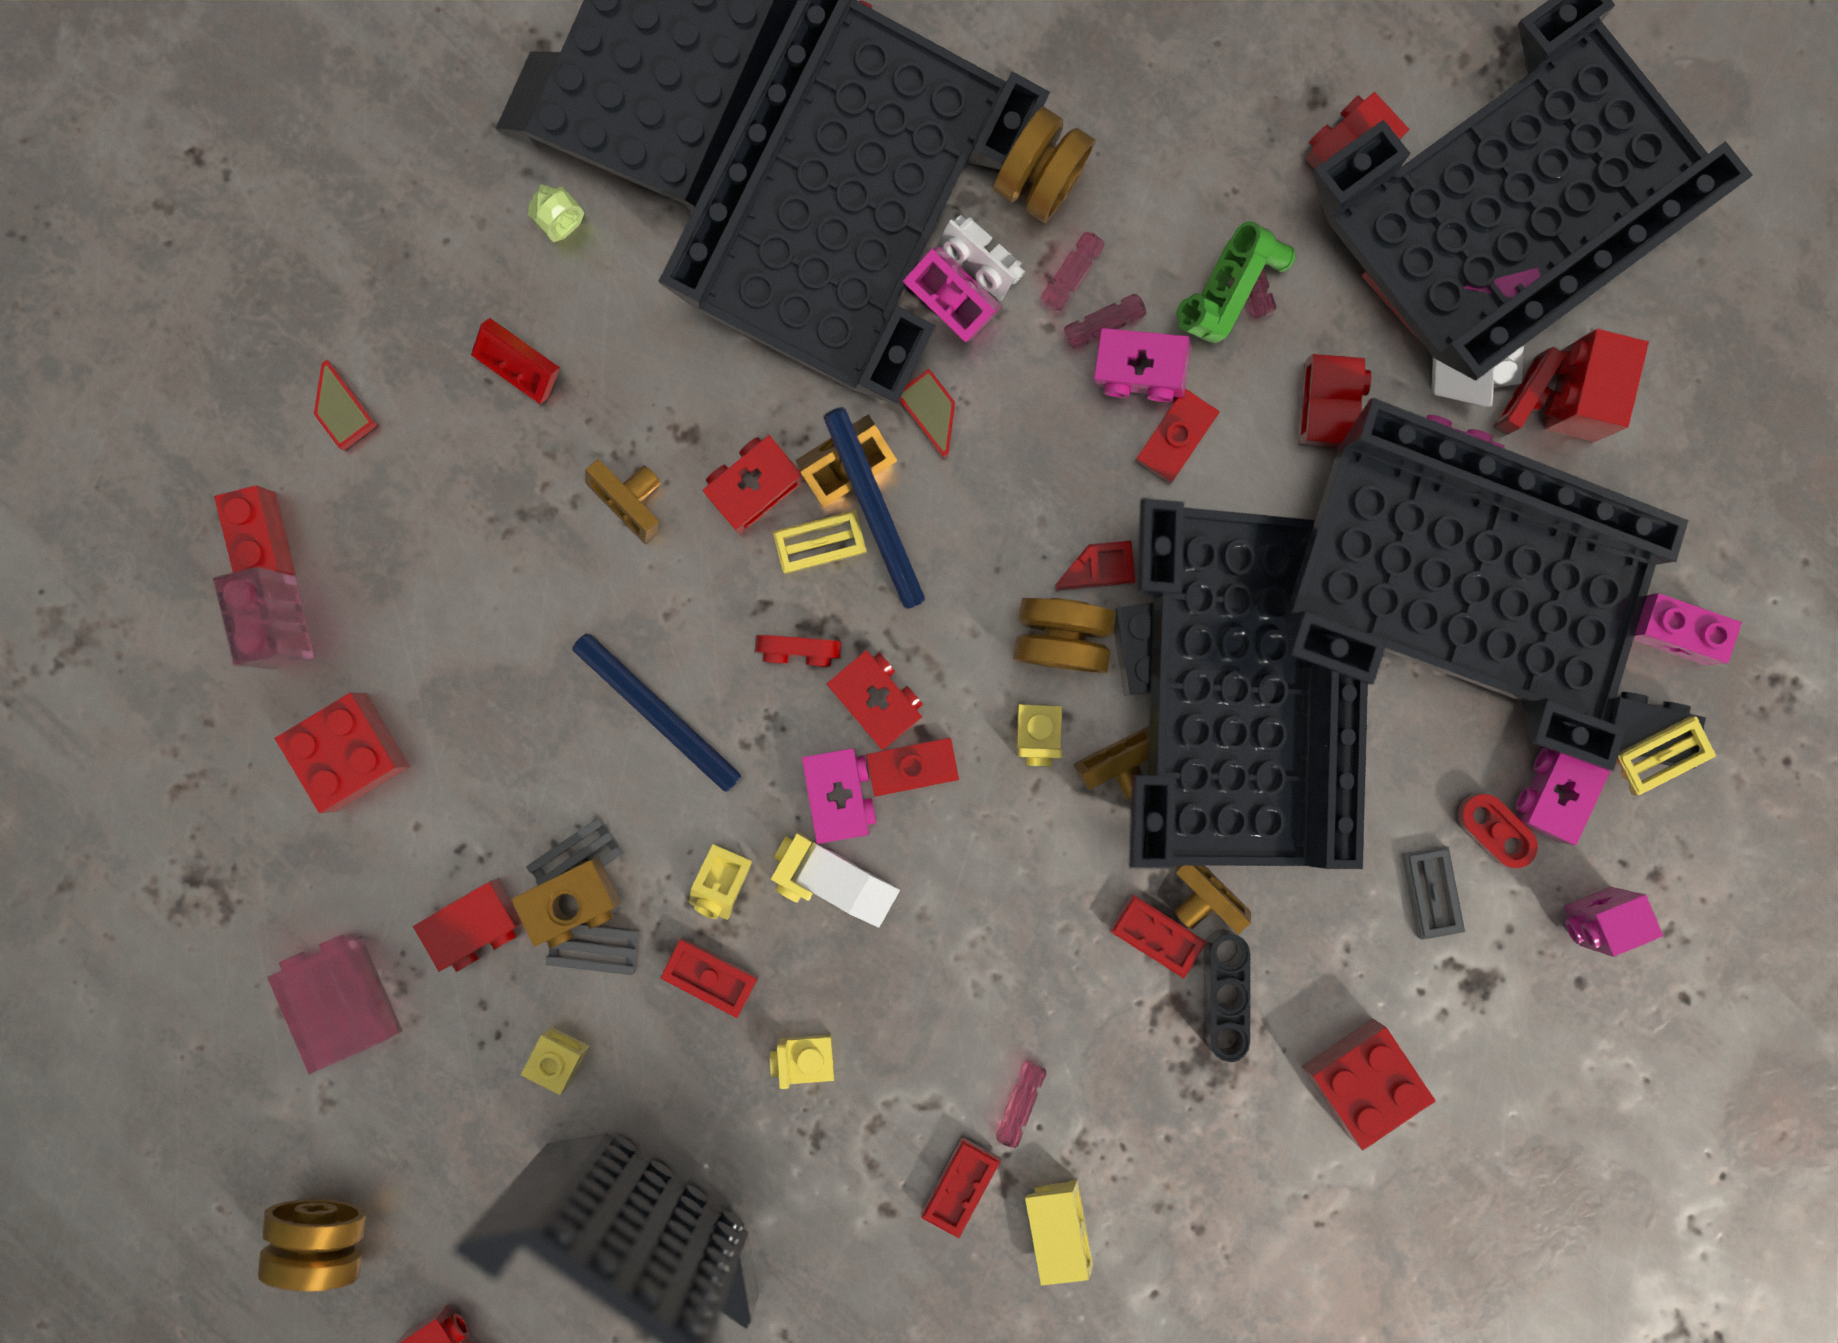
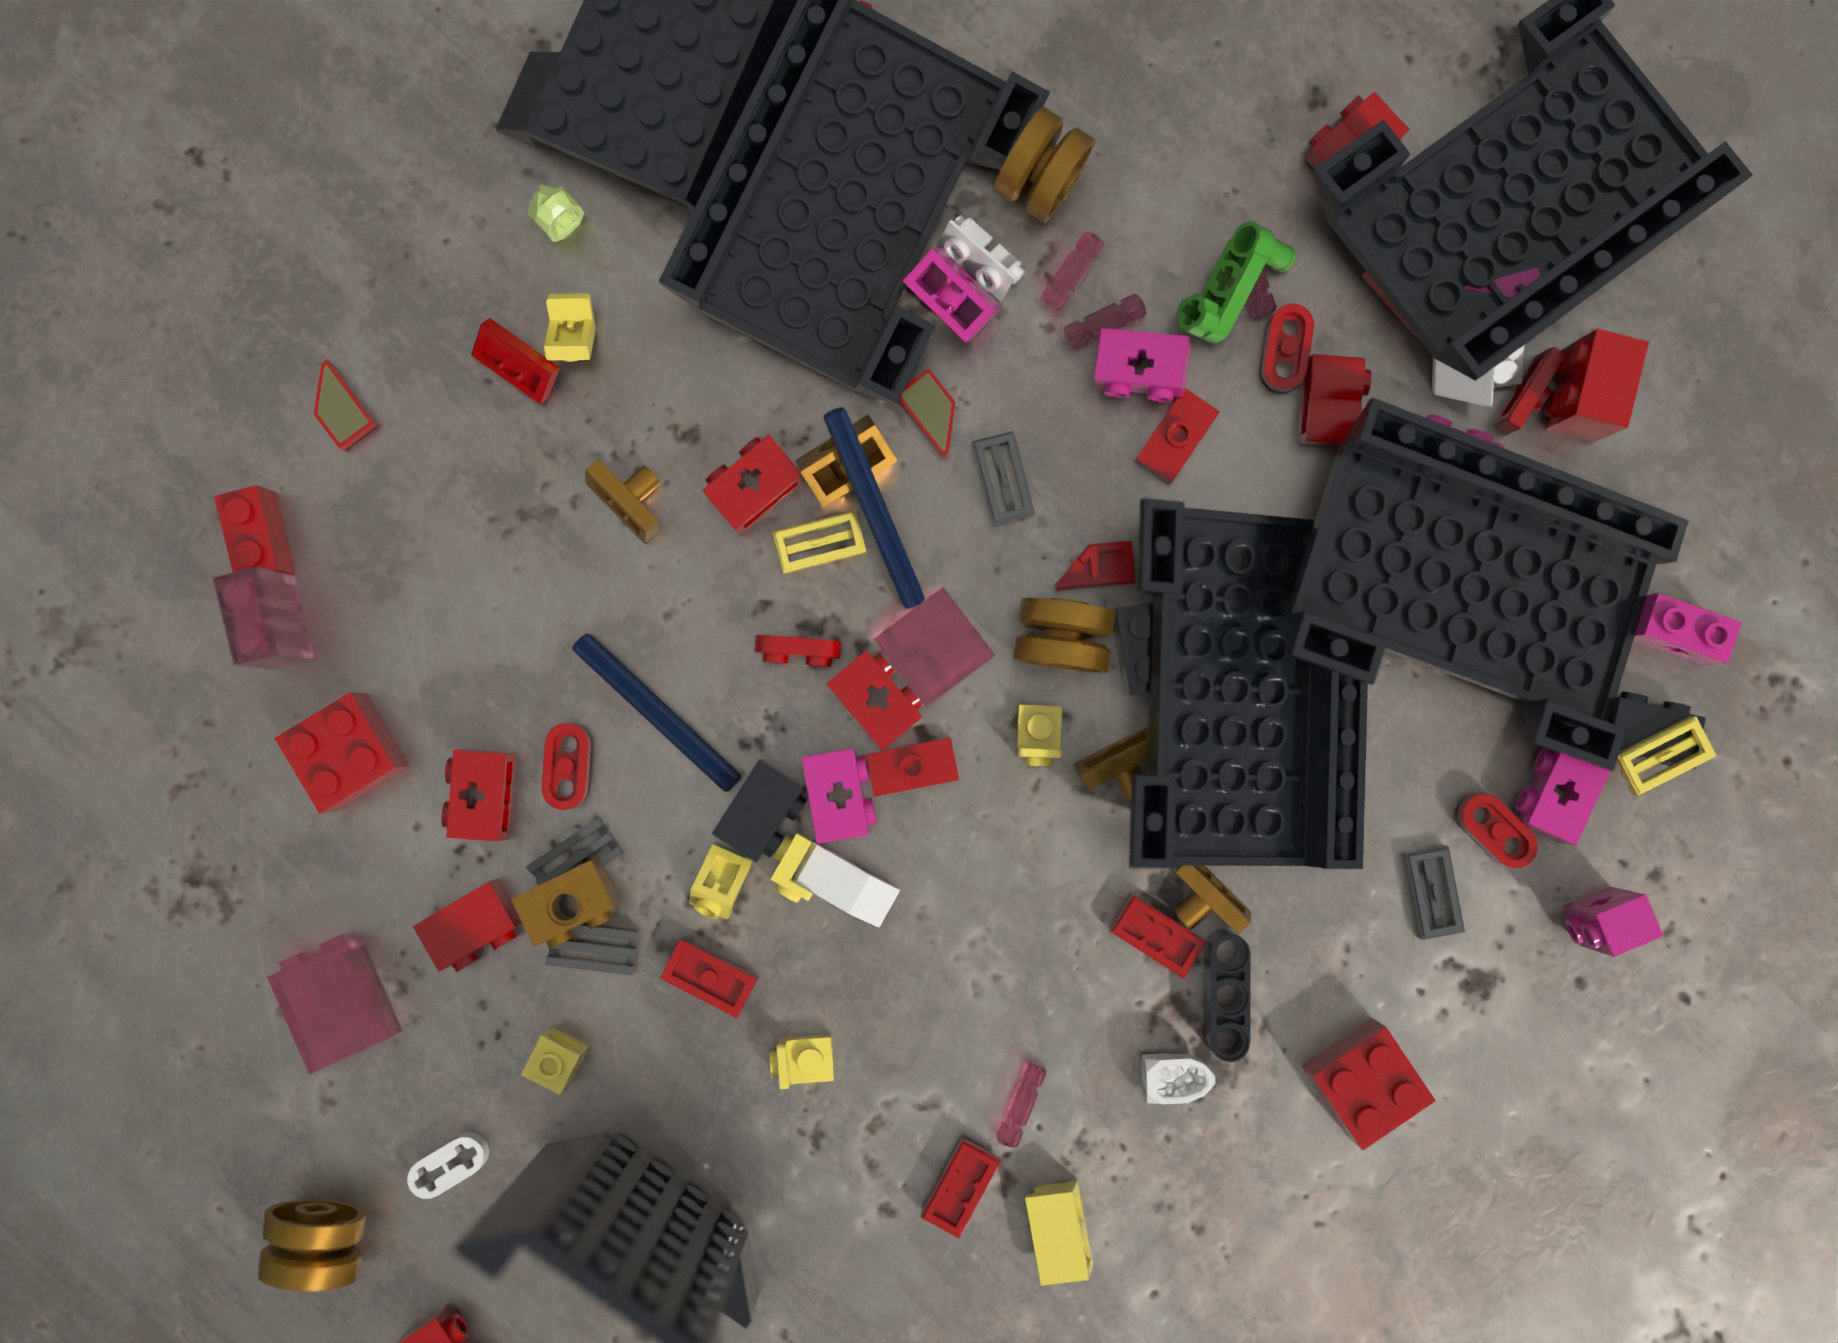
none -> white beam [407,1132,489,1199]
none -> red brick [441,750,516,842]
none -> red plate [541,723,591,810]
none -> light yellow bracket [544,293,596,362]
none -> black brick [712,759,807,862]
none -> clear pink tile [874,587,995,707]
none -> dark grey tile [972,431,1035,526]
none -> white rock [1141,1053,1215,1104]
none -> red plate [1261,304,1314,392]

